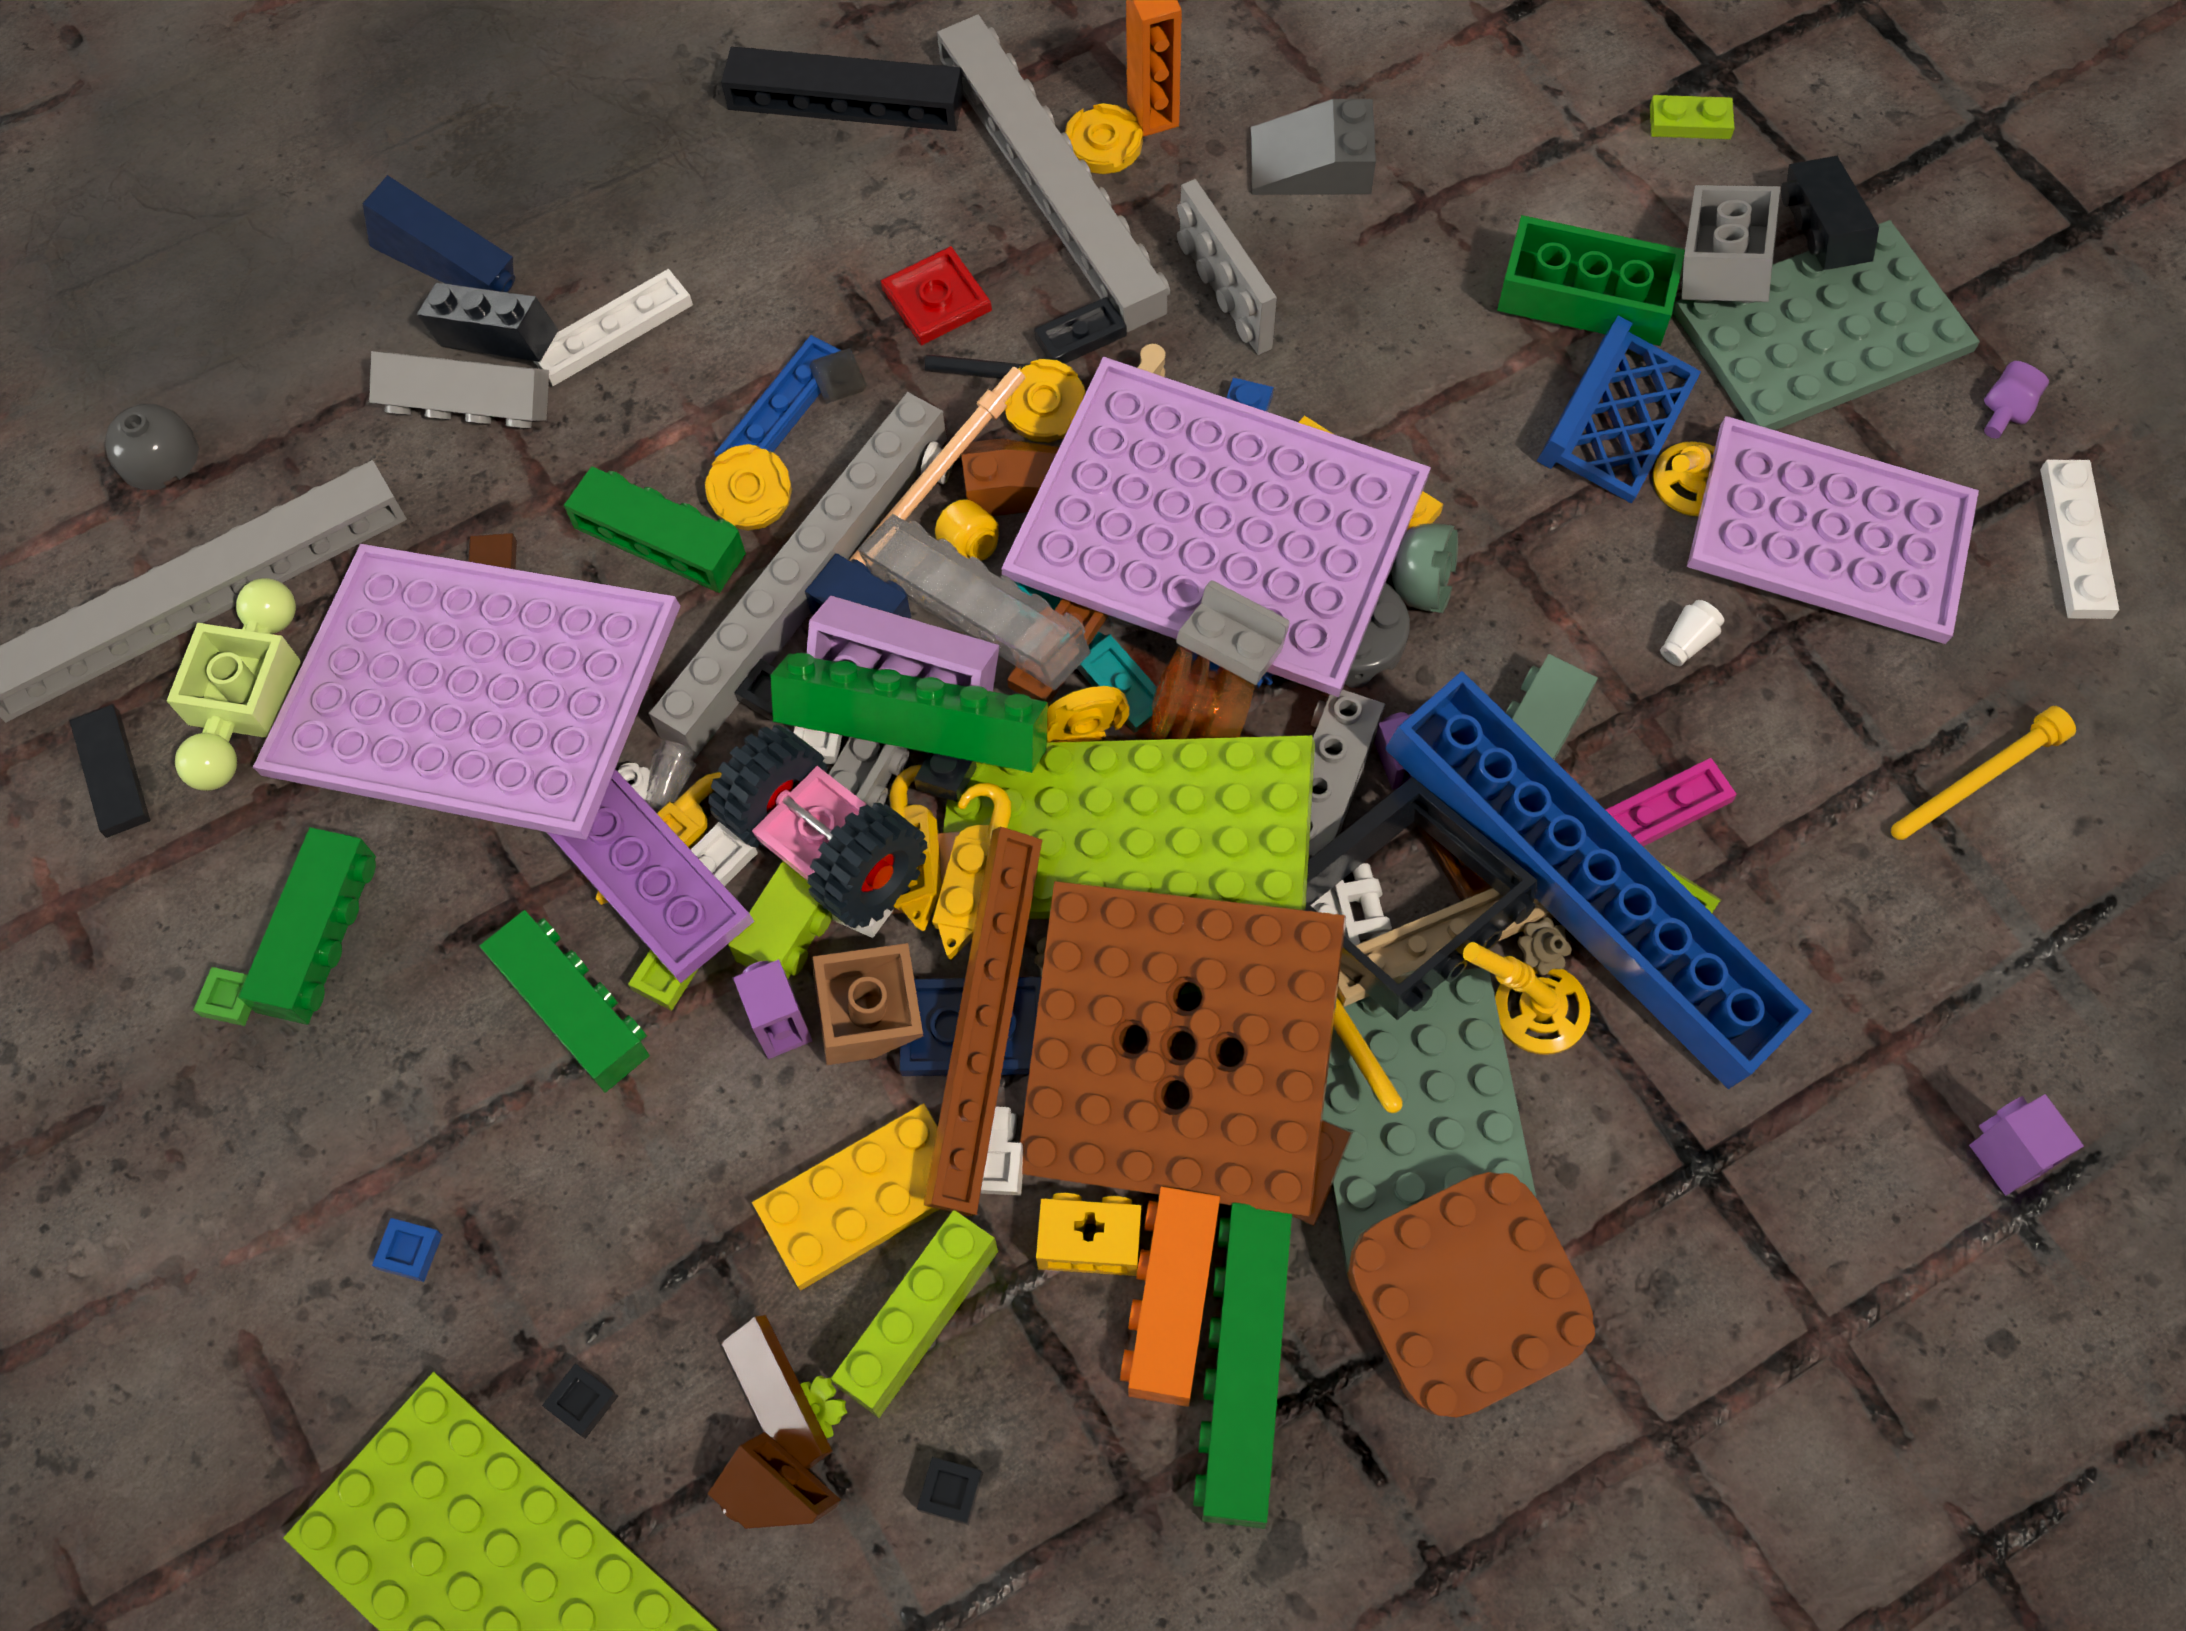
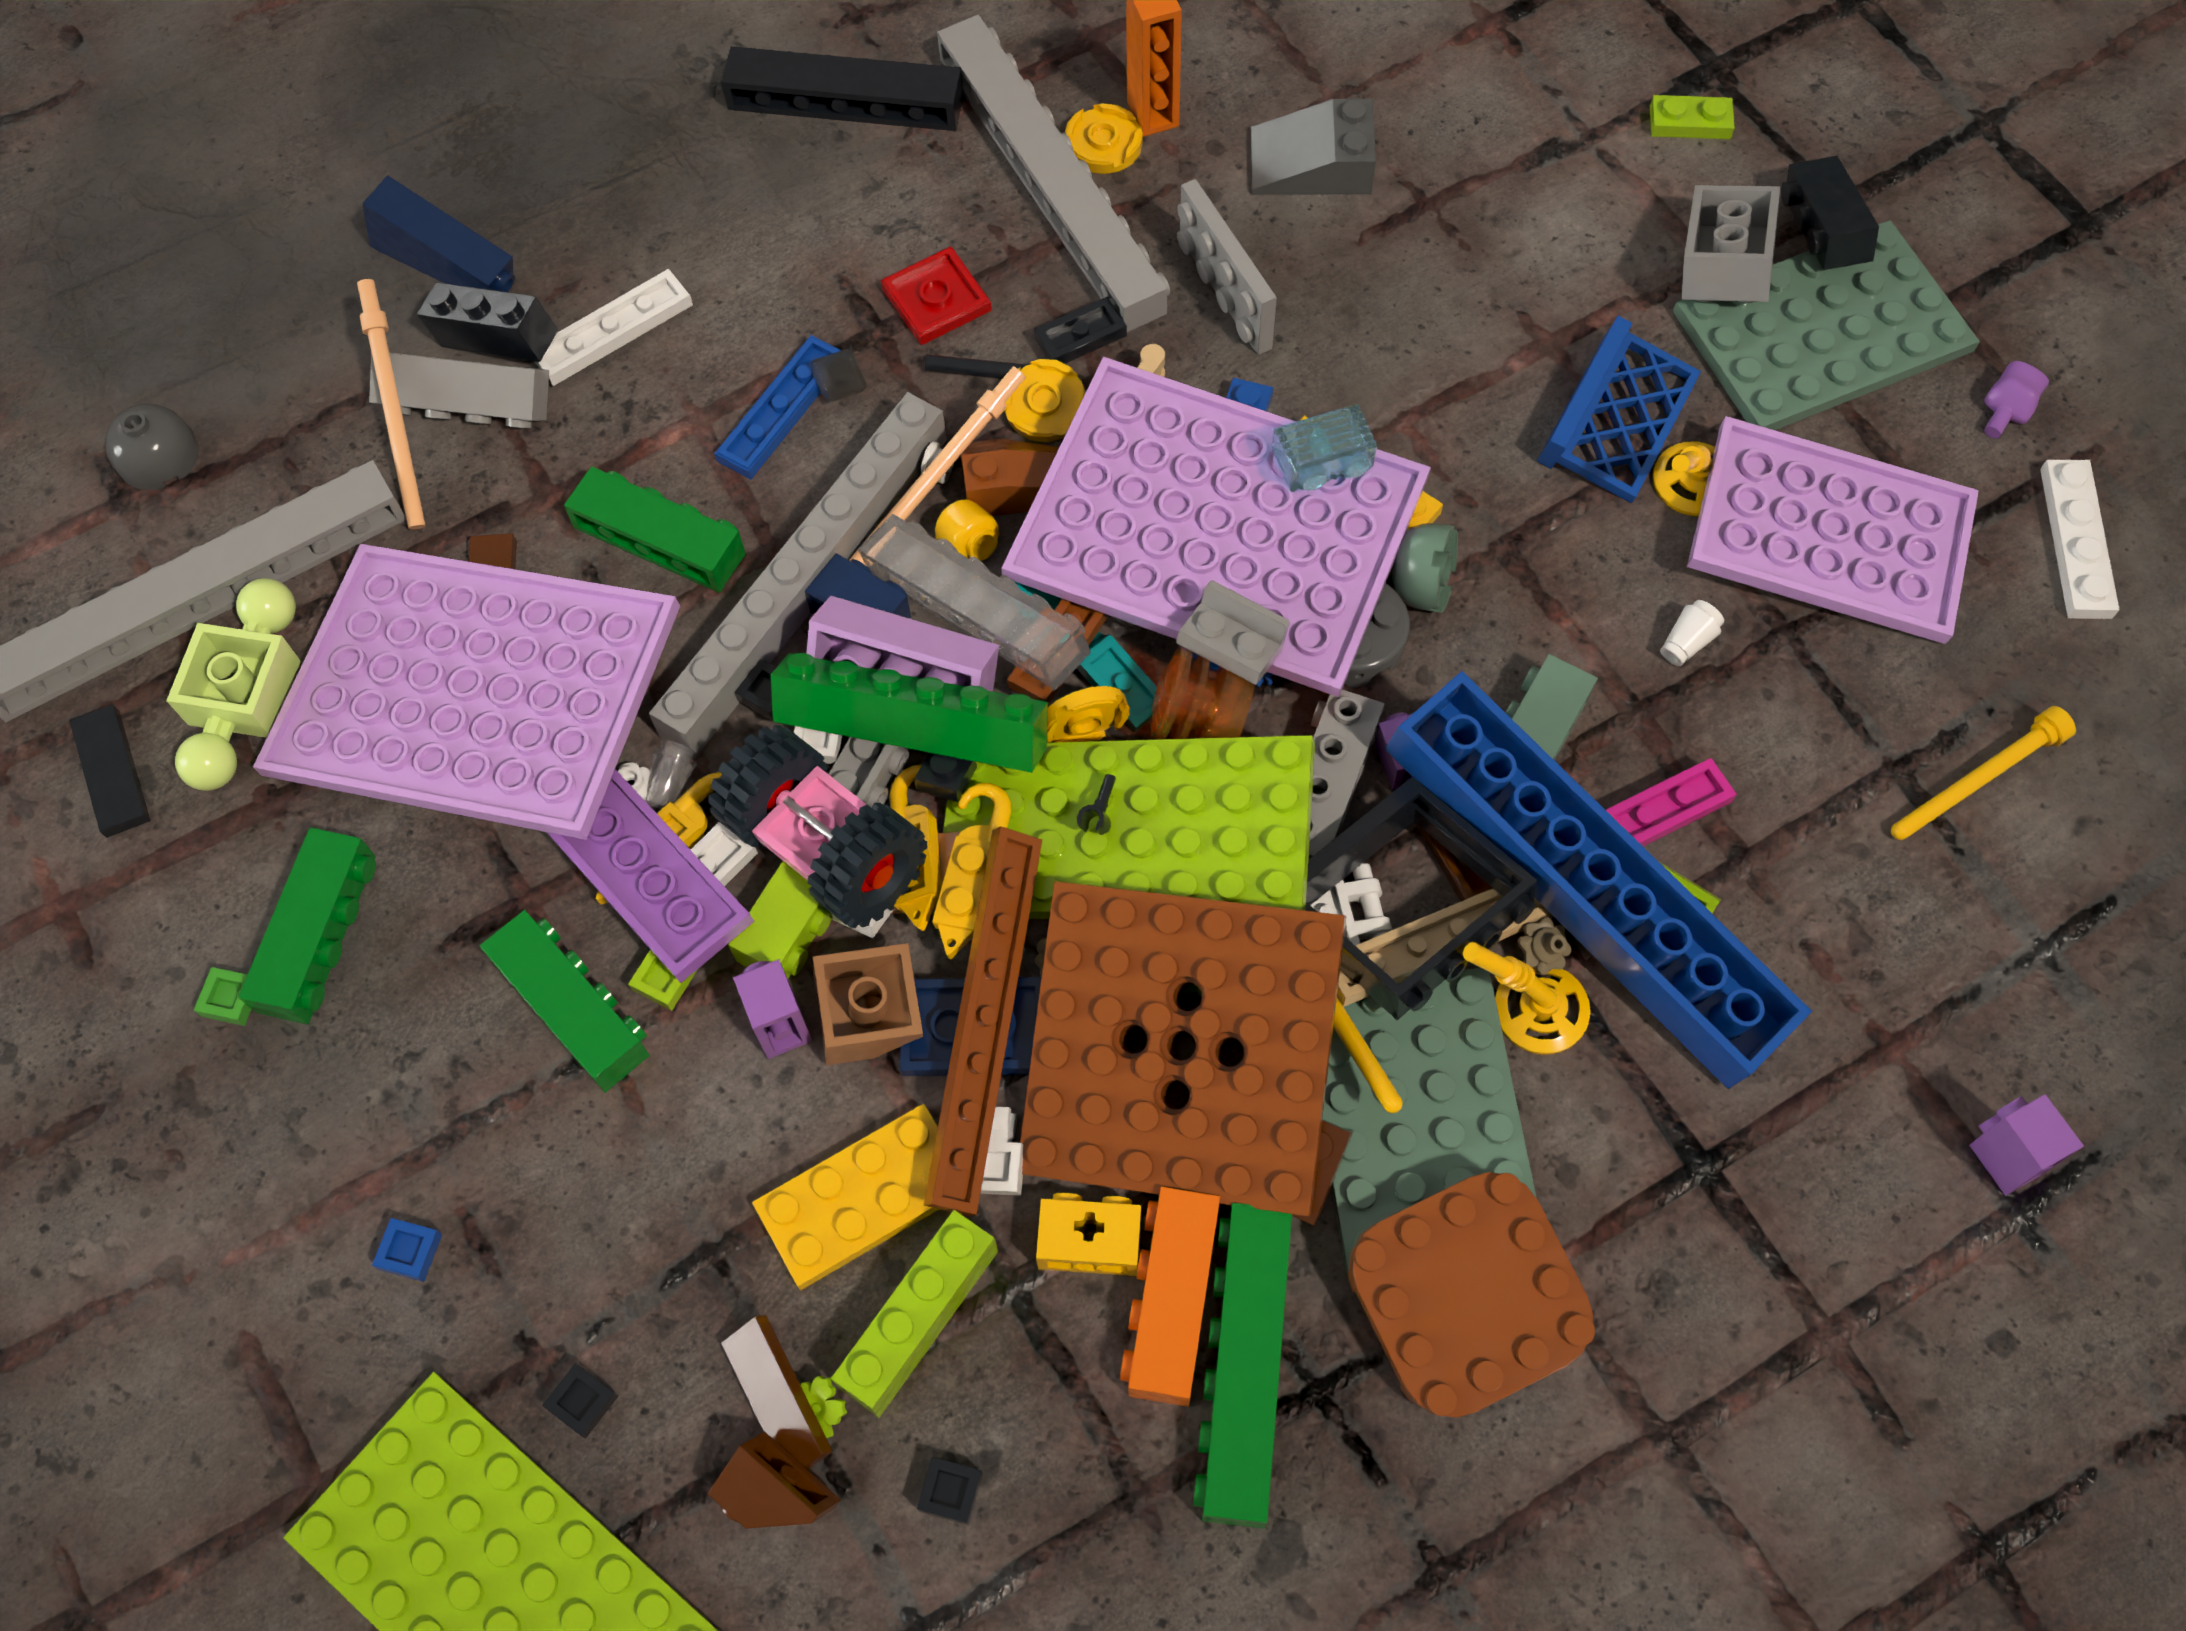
yellow tile [705,444,792,531] -> none
green brick [1497,215,1685,346] -> none
none -> light nougat bar [357,279,426,530]
none -> black hand [1077,774,1116,835]
none -> clear light blue brick [1272,404,1377,492]

